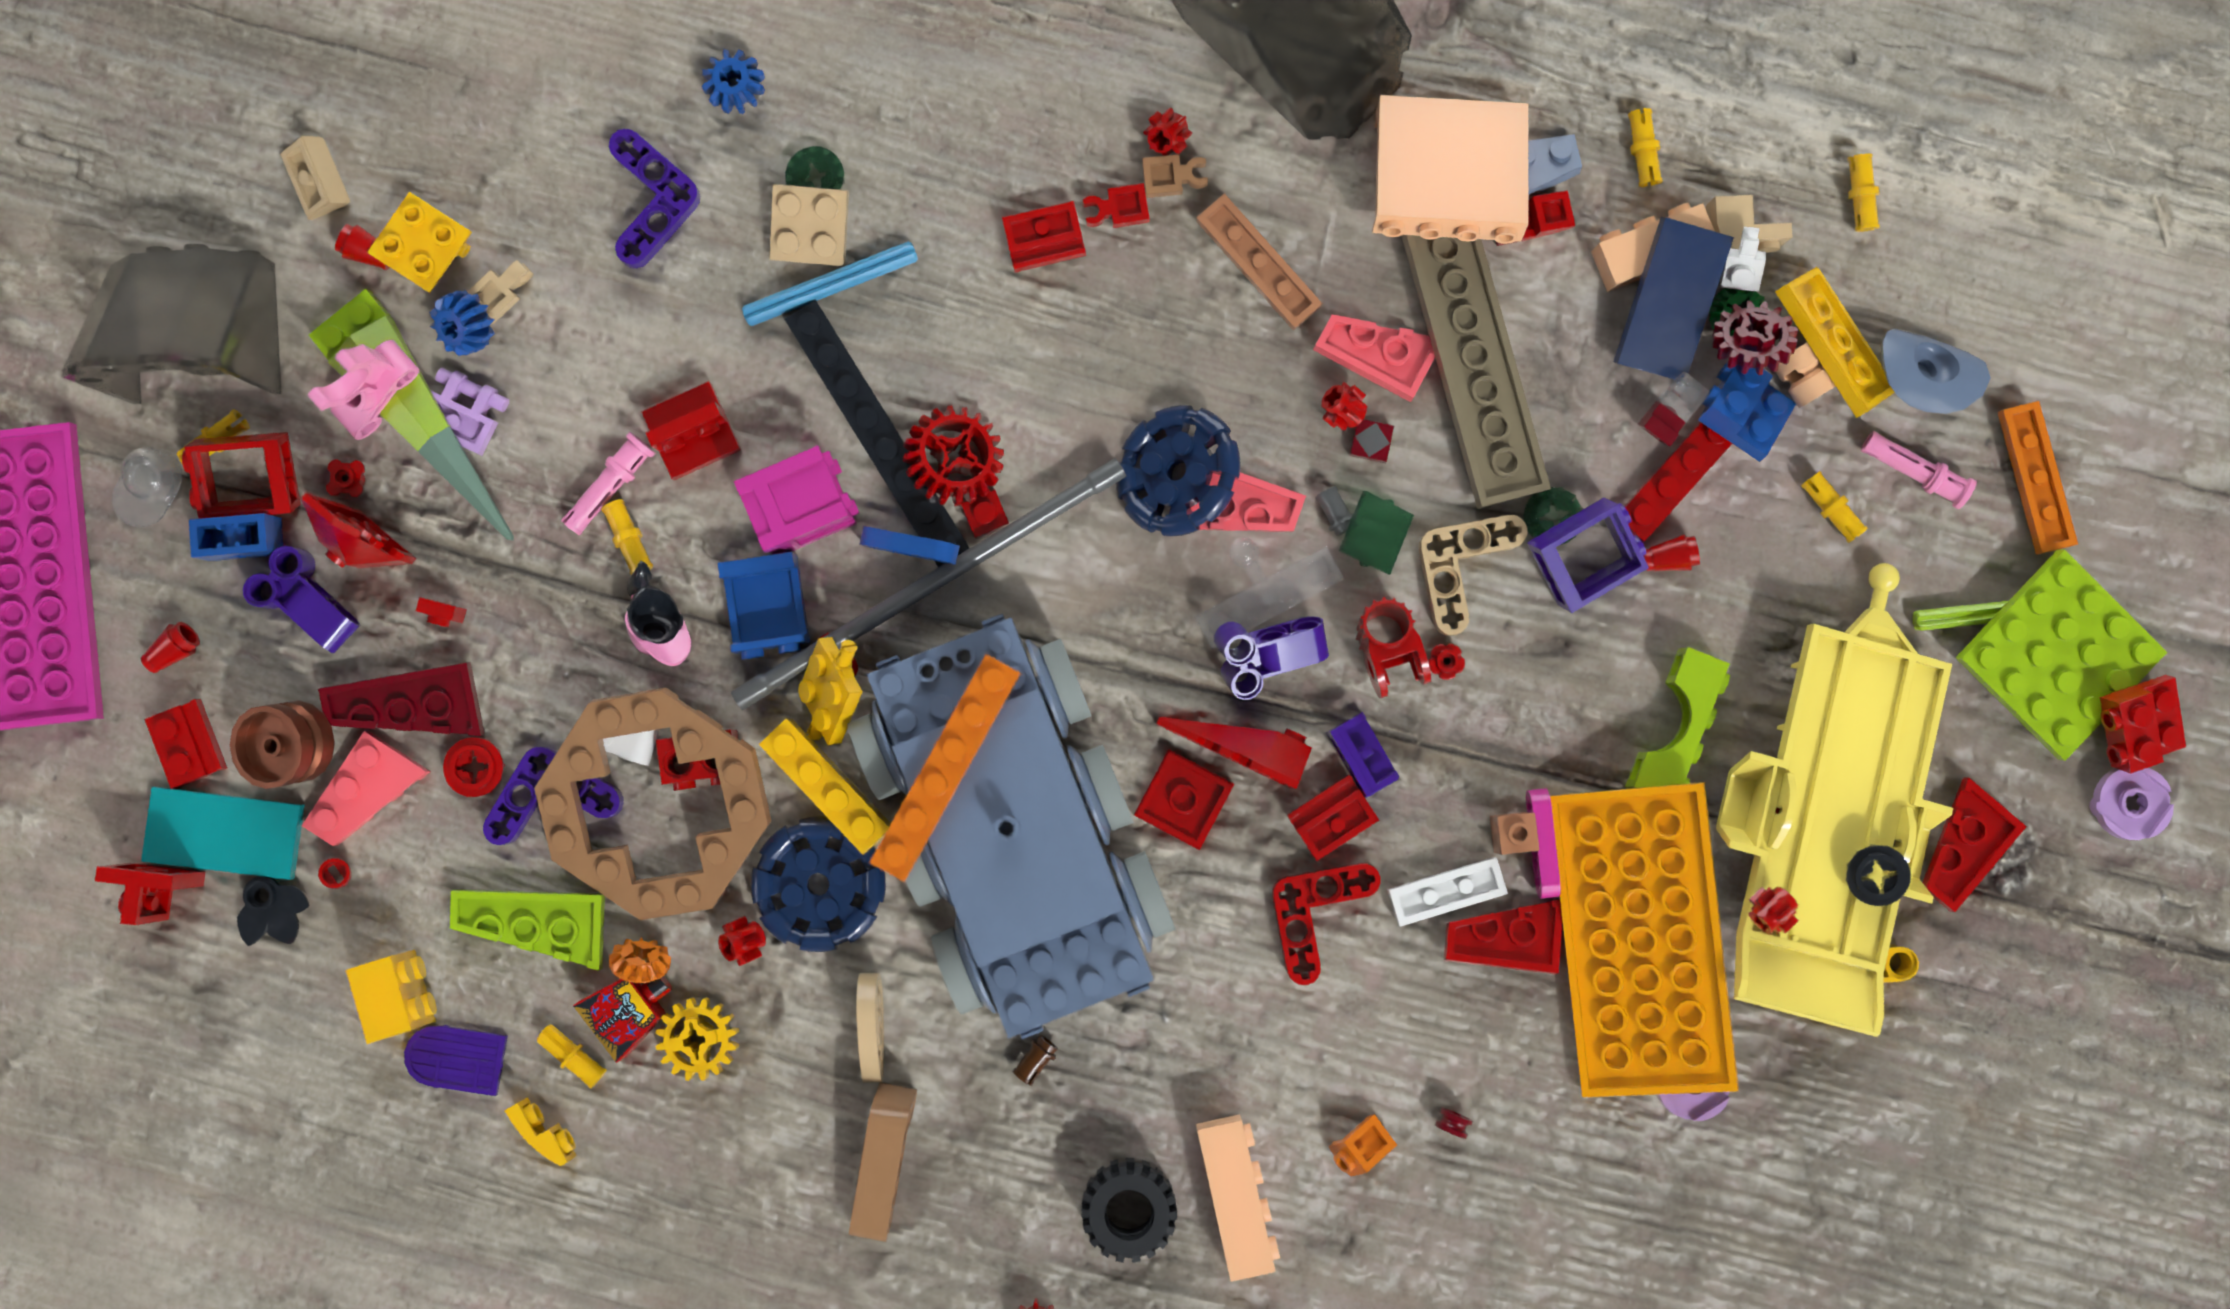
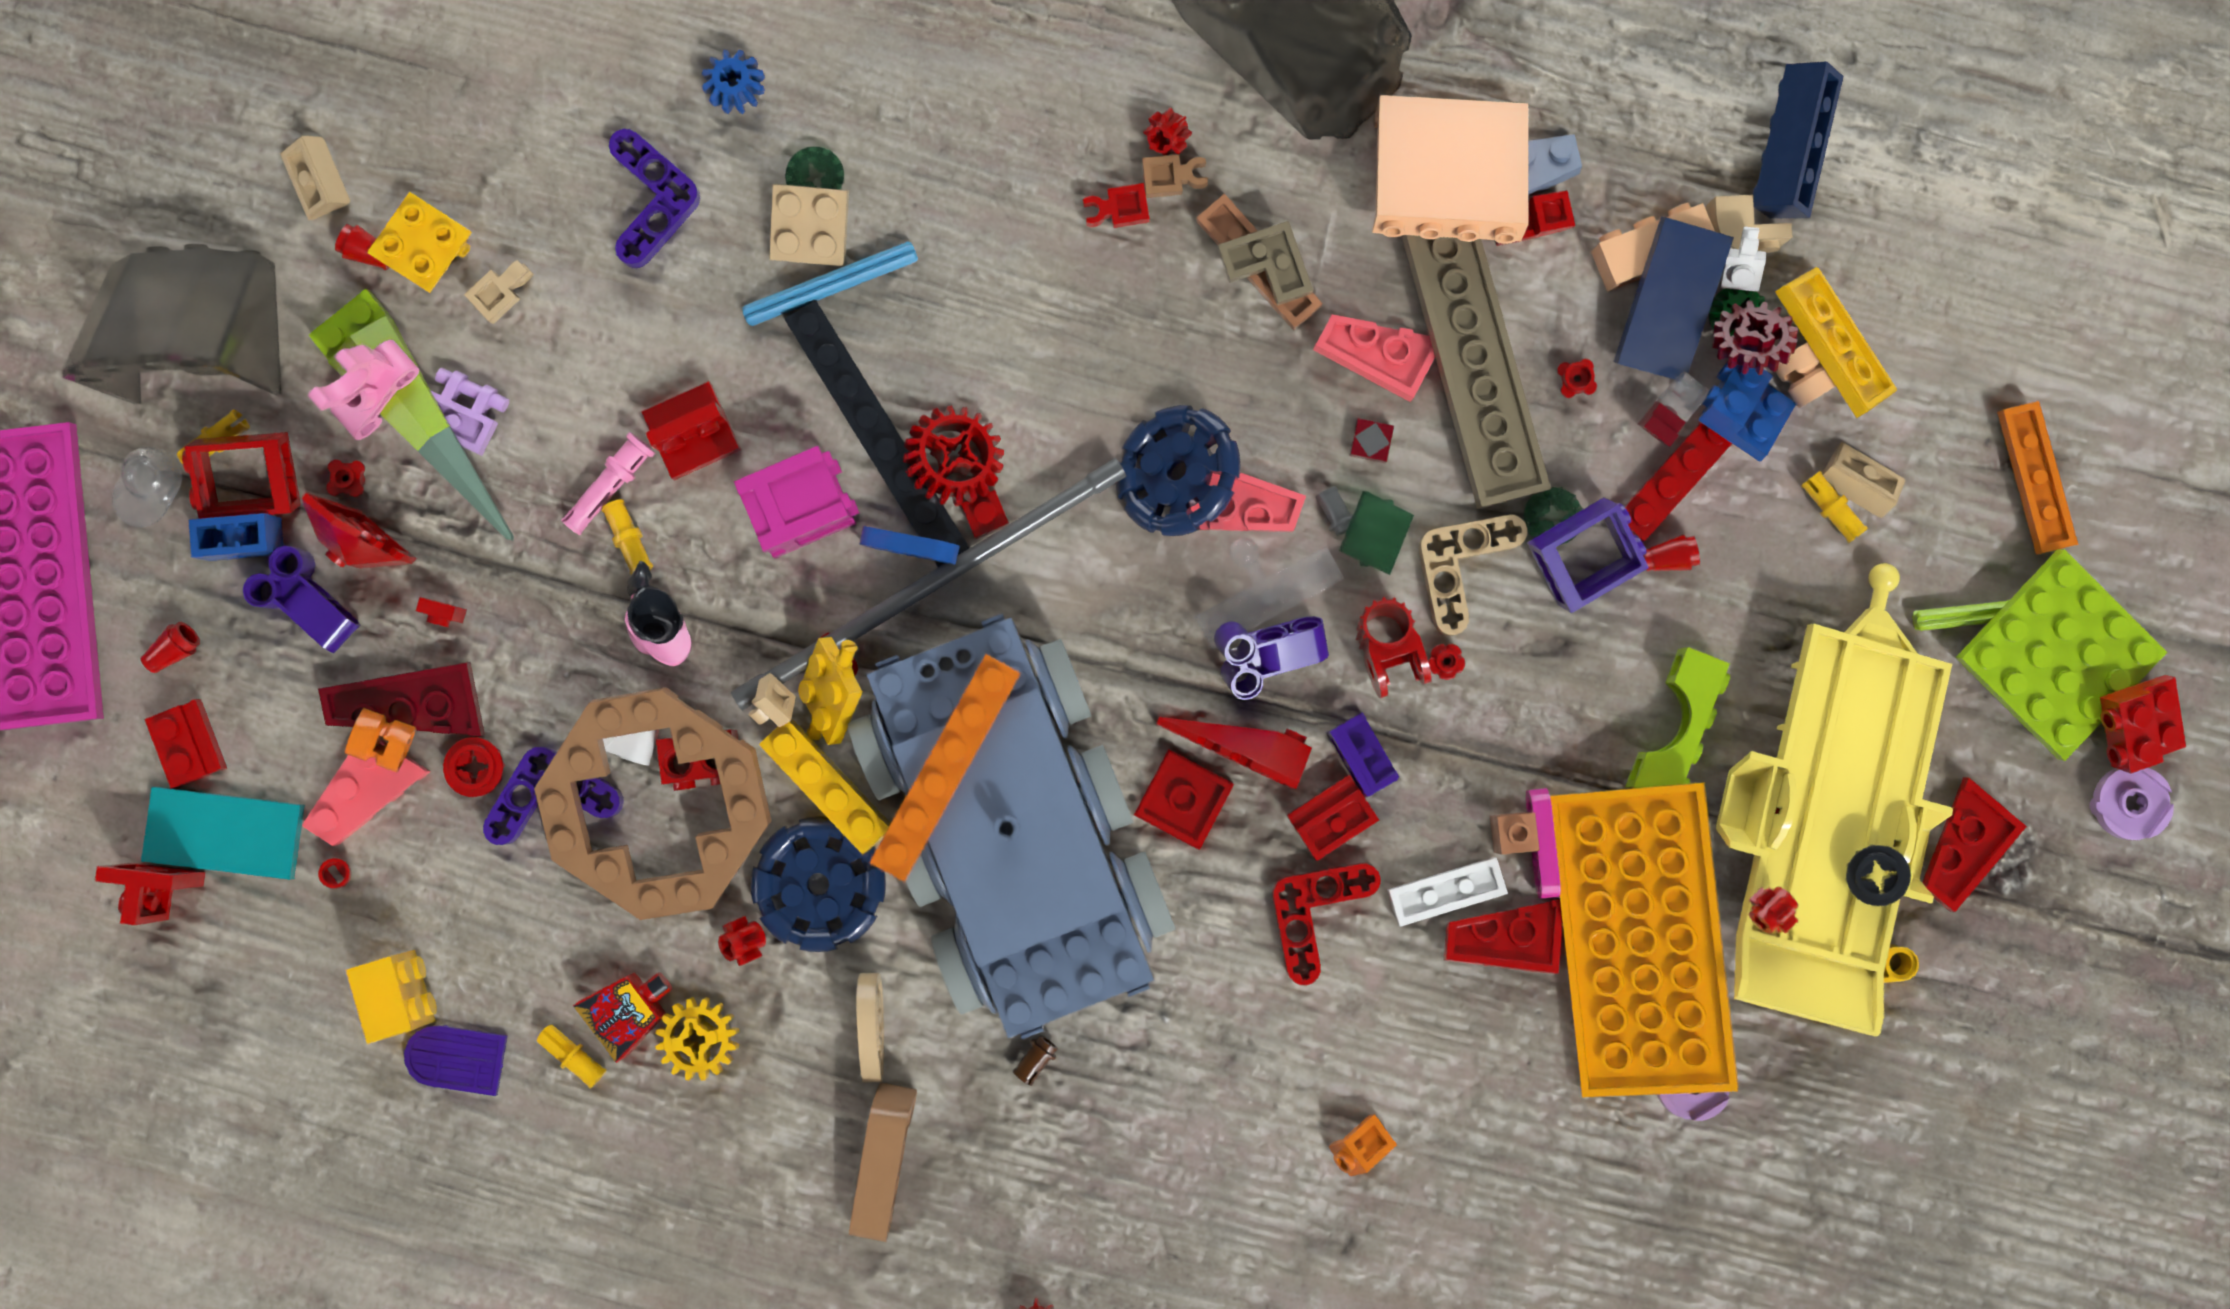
copper wheel [230,700,335,789] -> none
black plate [237,876,310,946] -> none
blue gear [429,290,495,356] -> none
lime wing [449,889,605,971] -> none
yellow slope [504,1097,577,1166] -> none
orange gear [609,937,671,983] -> none
blue panel [717,552,810,660] -> none
red plate [1002,201,1086,273] -> none
black tyre [1081,1158,1177,1263] -> none
light nougat brick [1196,1114,1280,1282] -> none
red gear [1321,382,1368,431] -> none
dark red bush [1435,1107,1473,1139] -> none
yellow pin [1628,108,1663,187] -> none
yellow pin [1847,153,1880,232] -> none
bright pink pin [1861,430,1977,509] -> none
sand blue hat [1881,329,1991,414] -> none
none -> orange wheel [345,708,416,773]
none -> tan tile [749,673,796,727]
none -> dark tan plate [1217,221,1314,306]
none -> red plate [1557,359,1597,398]
none -> dark blue brick [1753,61,1844,219]
none -> tan slope [1822,442,1905,518]

